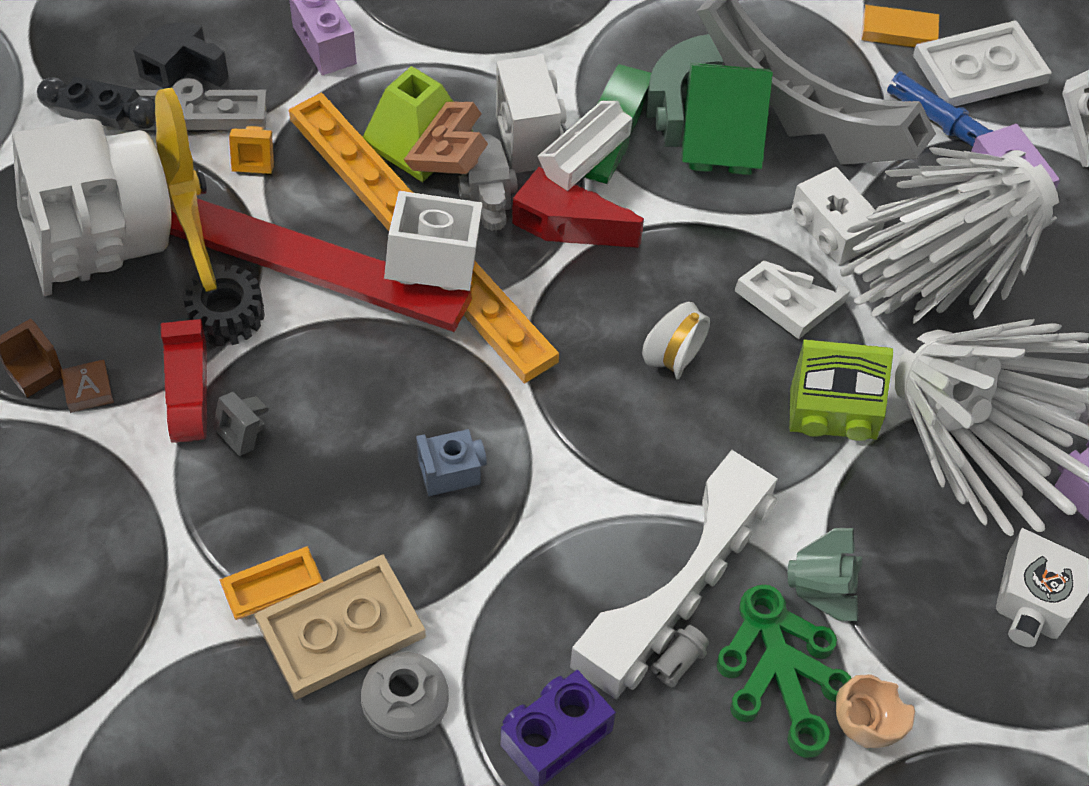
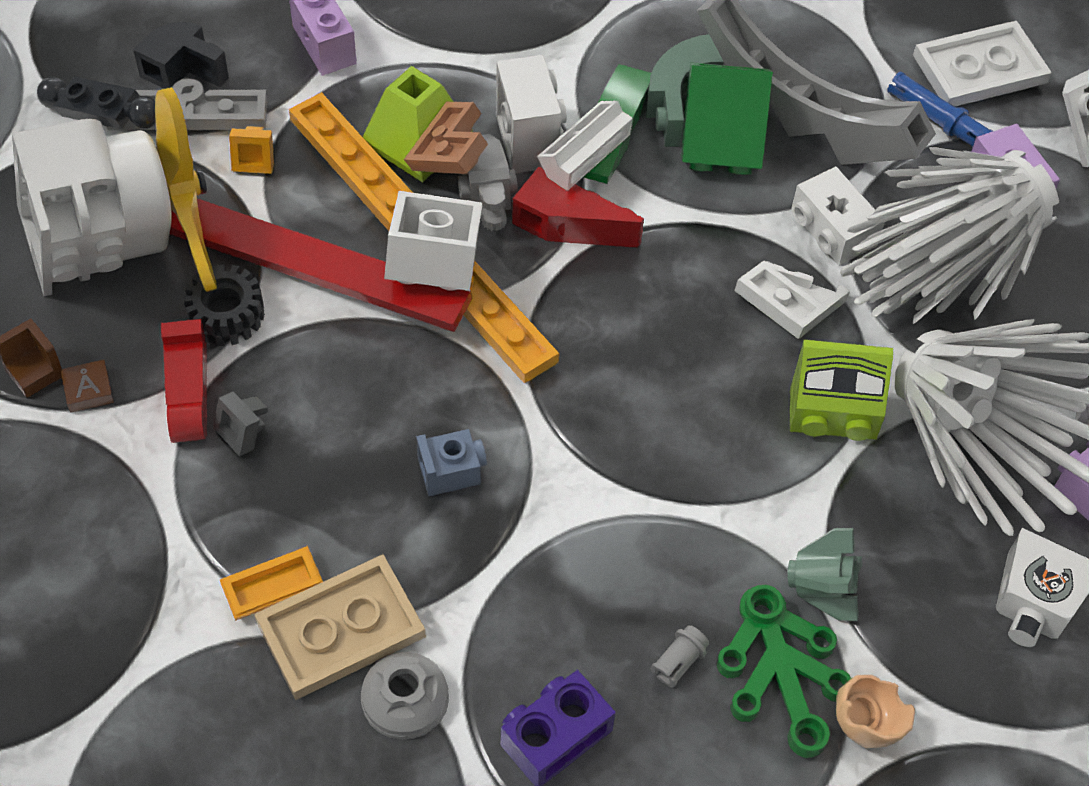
white arch [570,450,777,700] -> none
white piece [642,302,710,380] -> none
light orange tile [861,5,939,47] -> none

